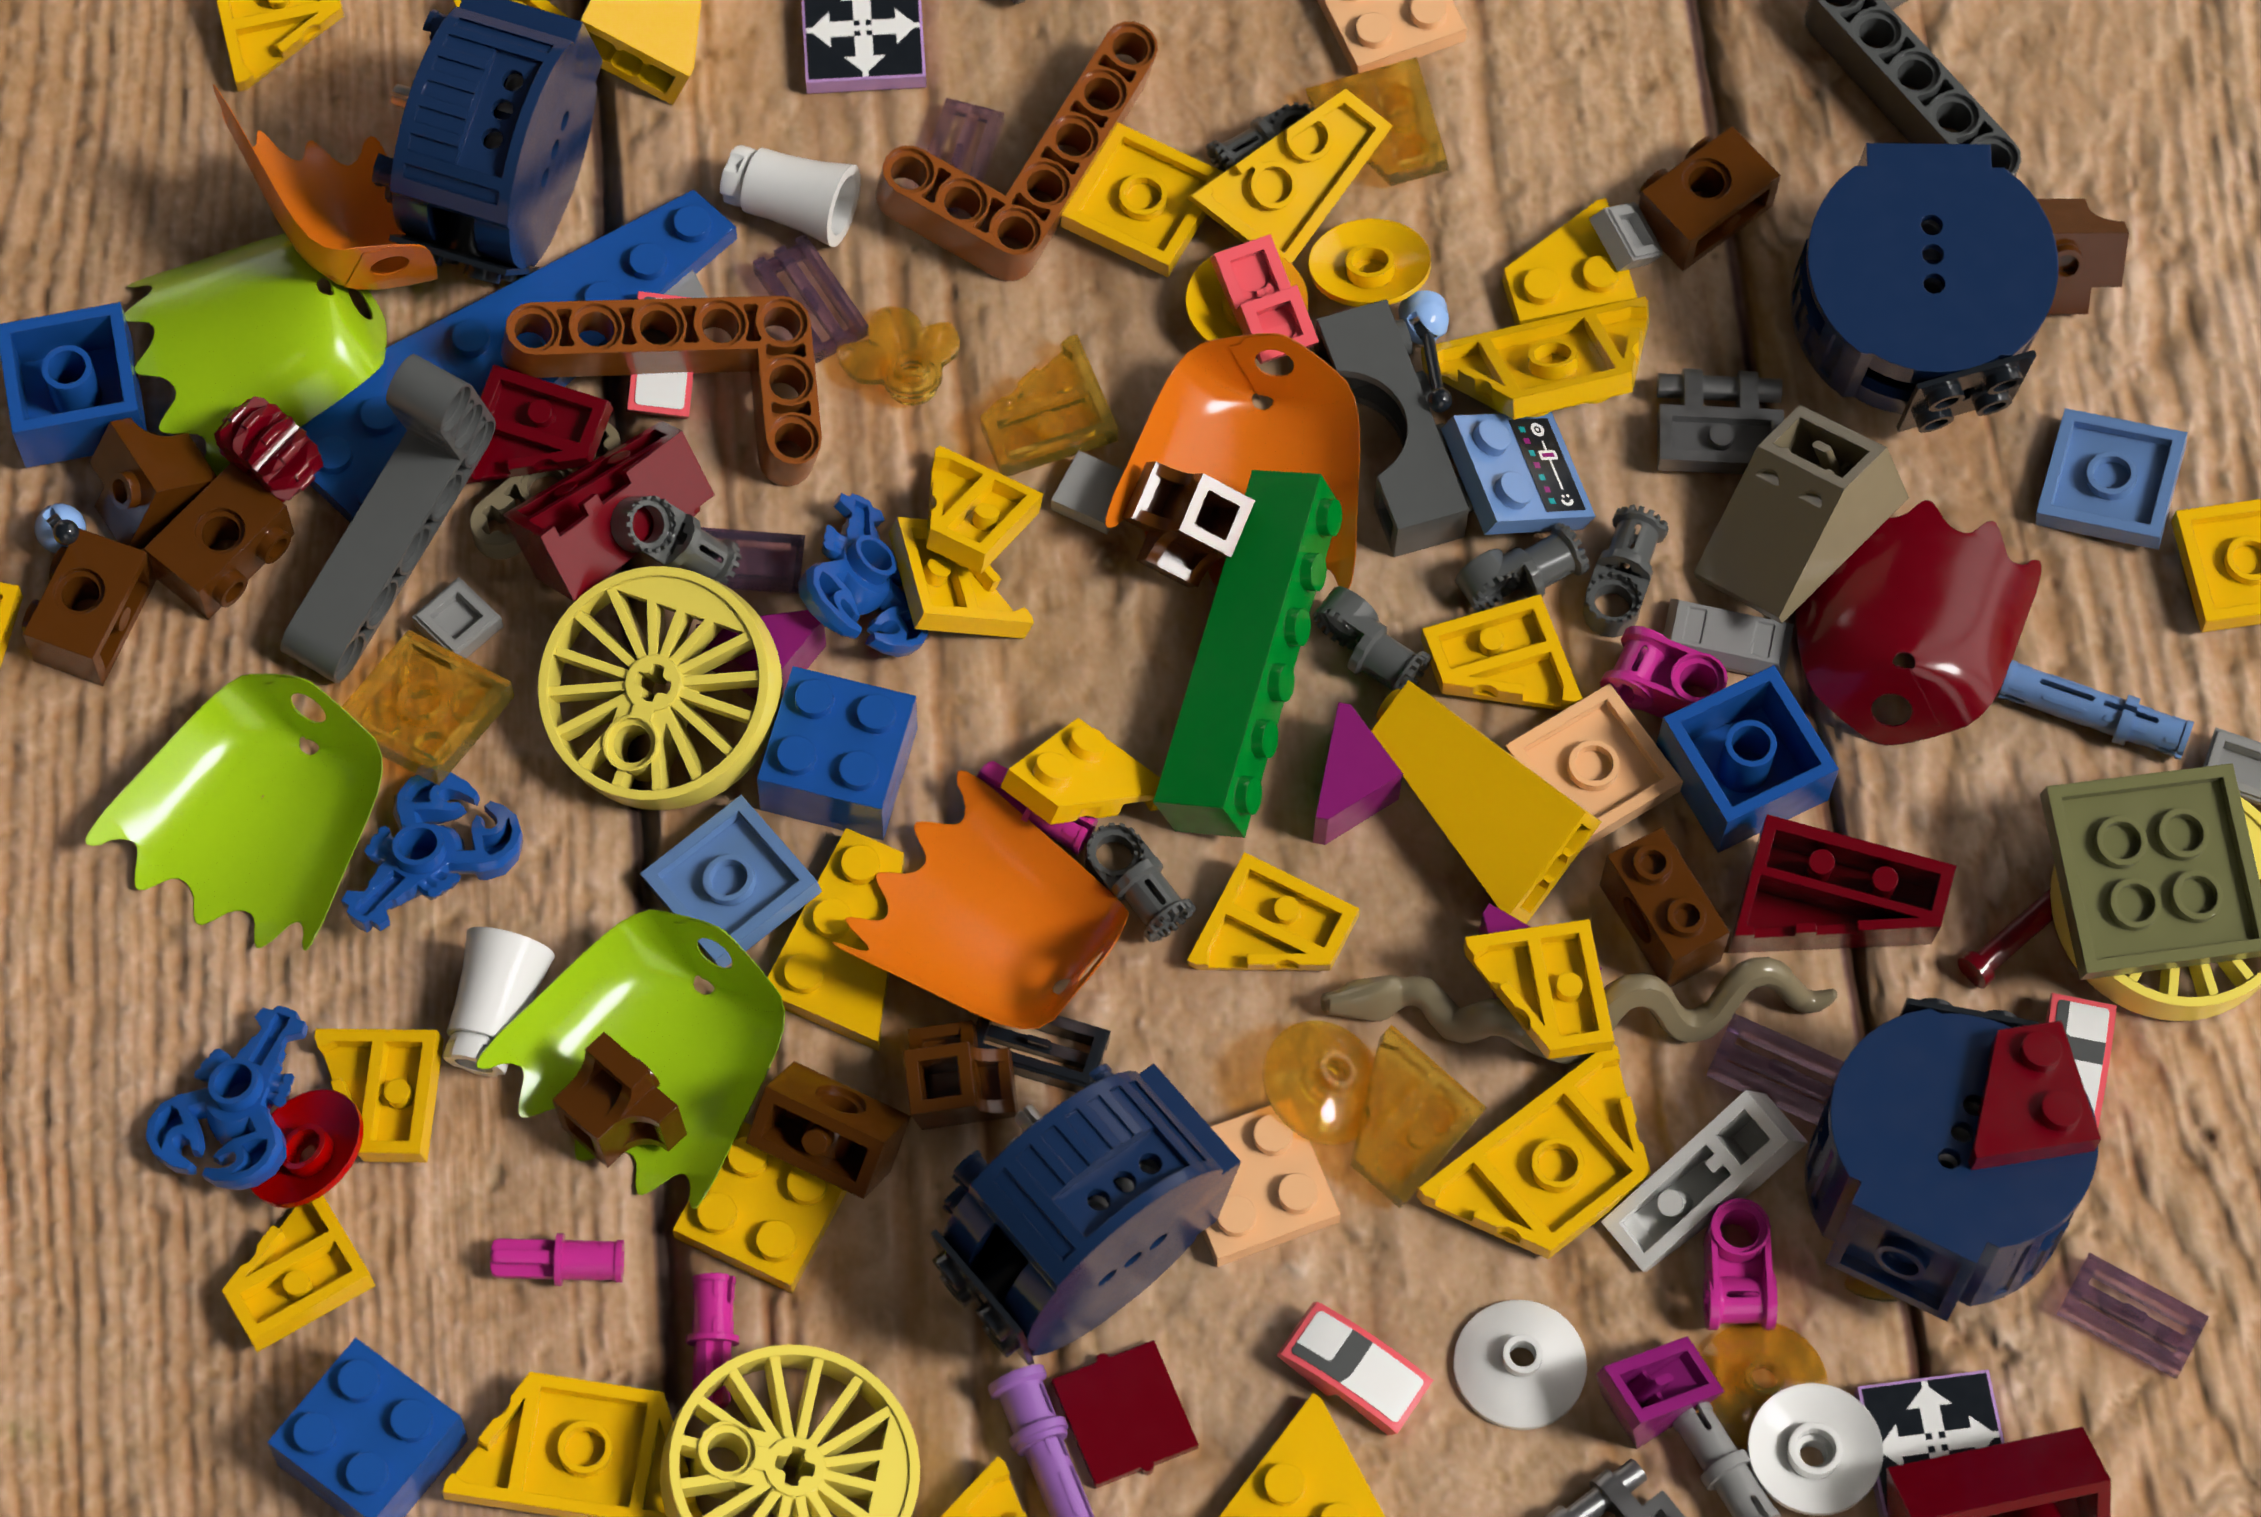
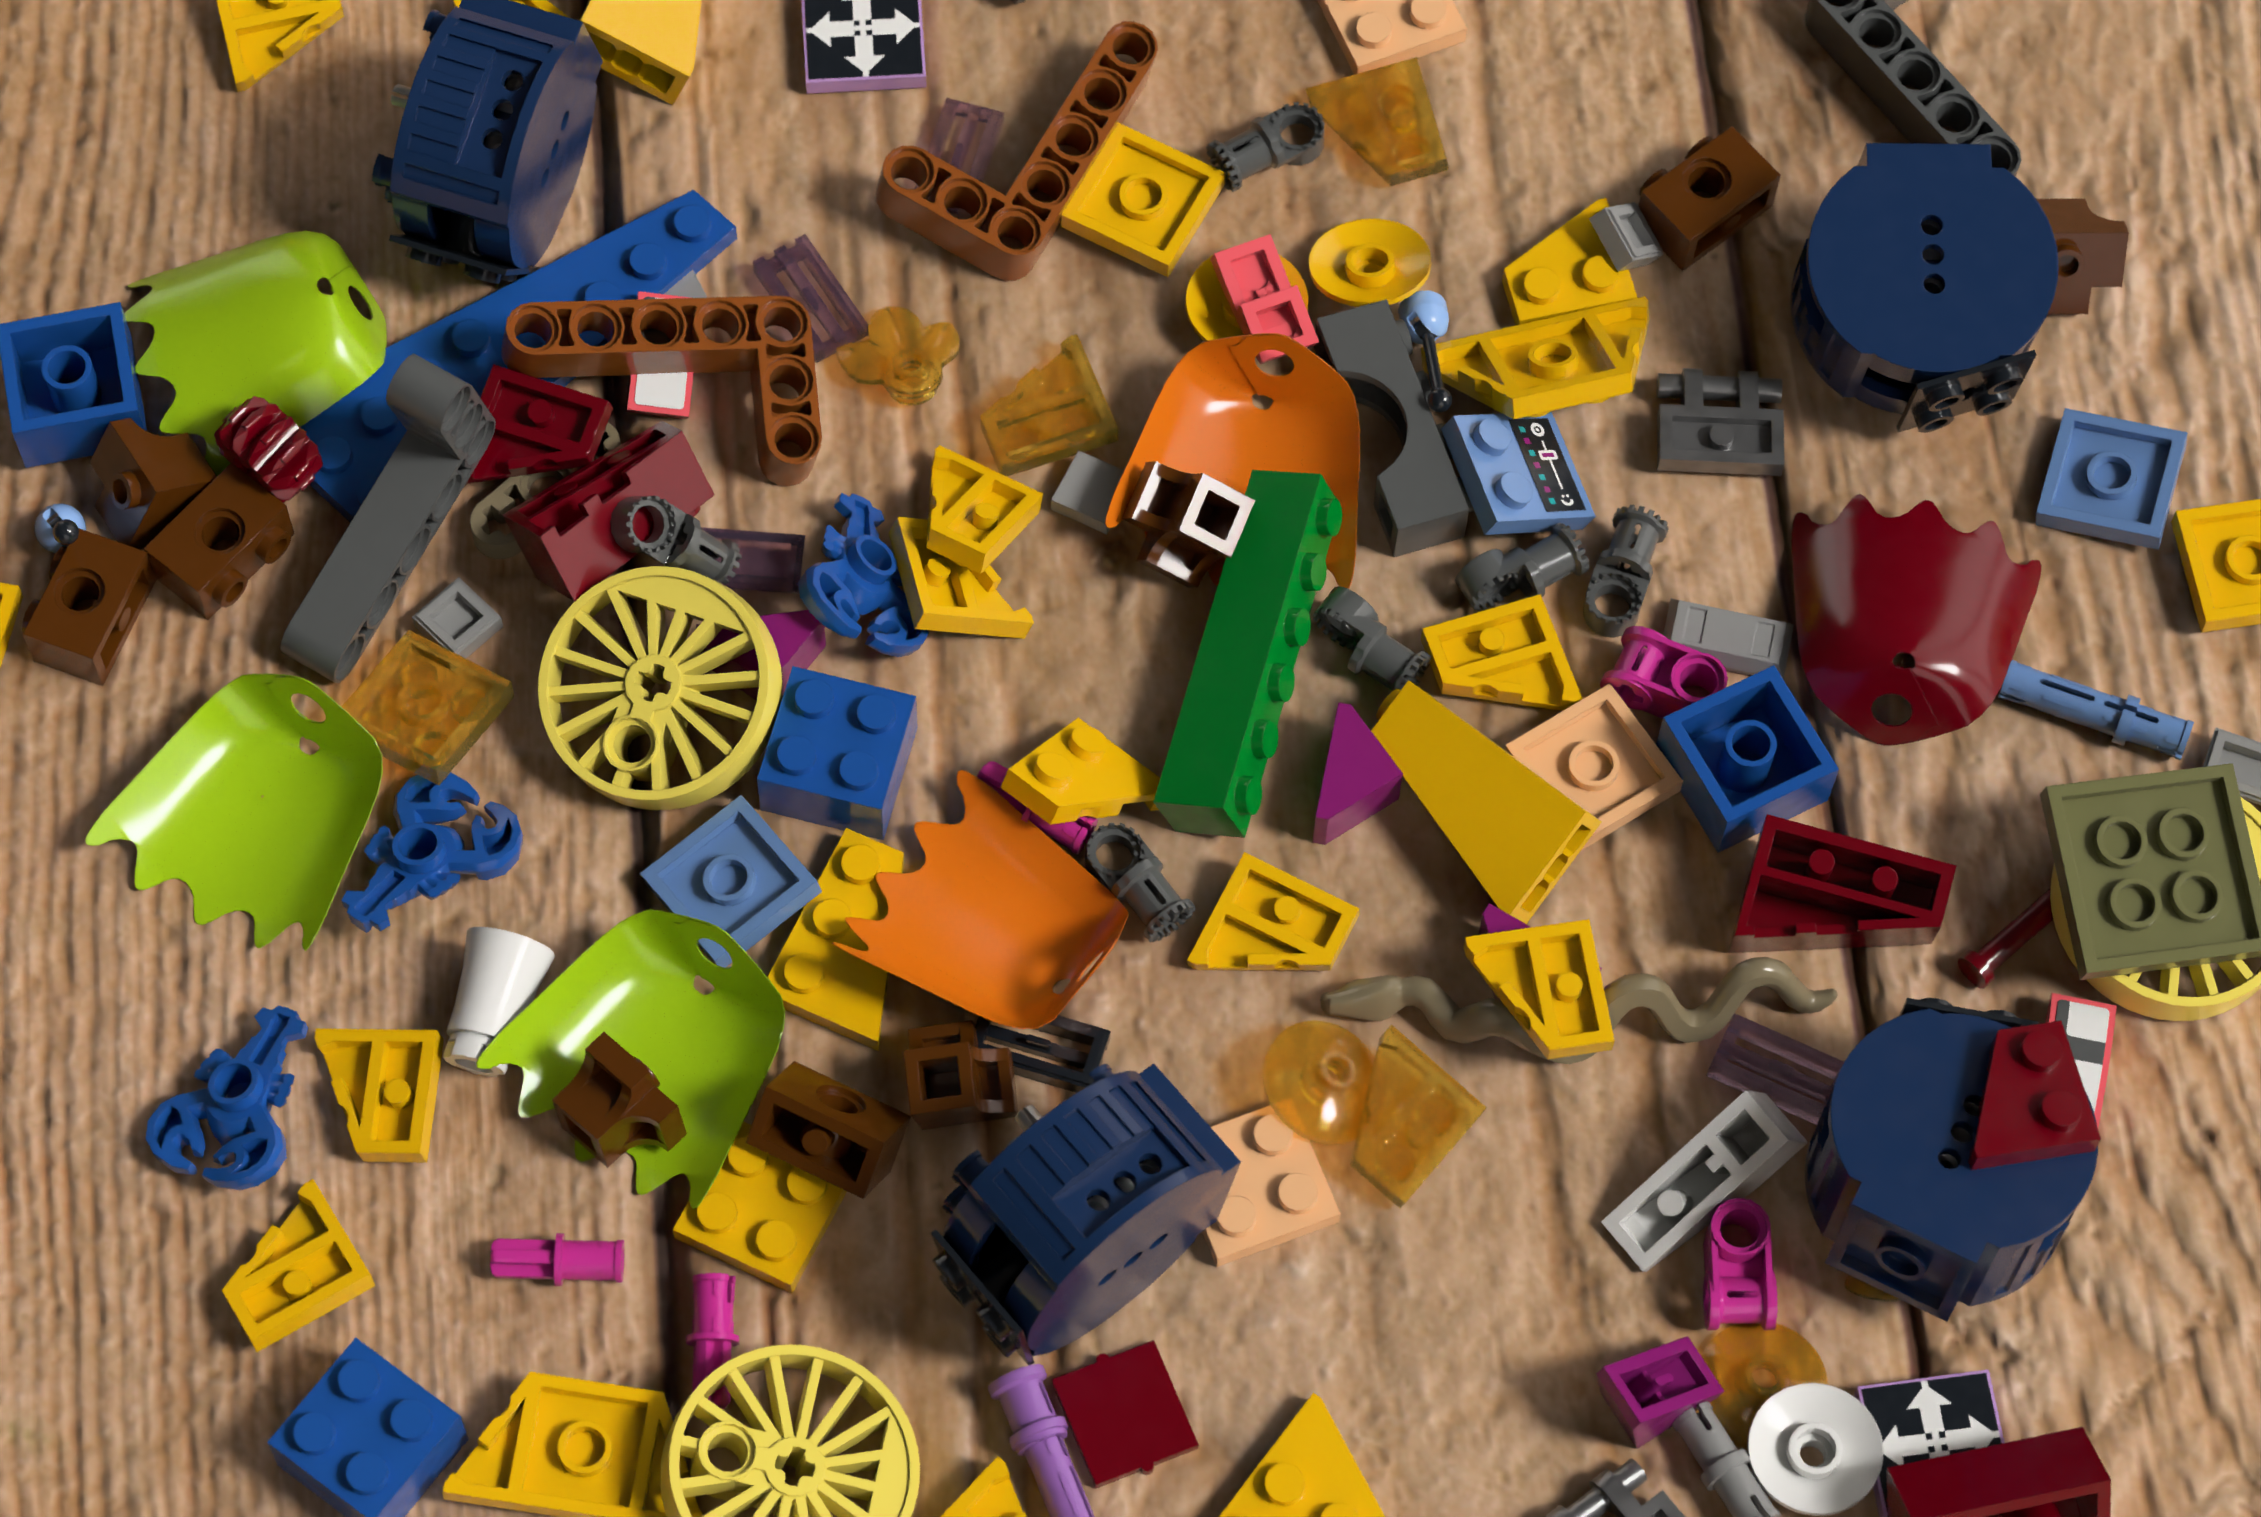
orange piece [212,84,438,290] -> none
red dish [250,1089,364,1208] -> none
white plant [720,145,860,247] -> none
yellow wing [1187,88,1393,264] -> none
slope [1276,1301,1434,1436] -> none
yellow wing [1416,1044,1651,1259] -> none
white dish [1453,1300,1587,1430] -> none
reddish brown brick [1599,827,1730,988] -> none
dark tan slope [1694,405,1909,624] -> none
tile [2057,1252,2209,1378] -> none

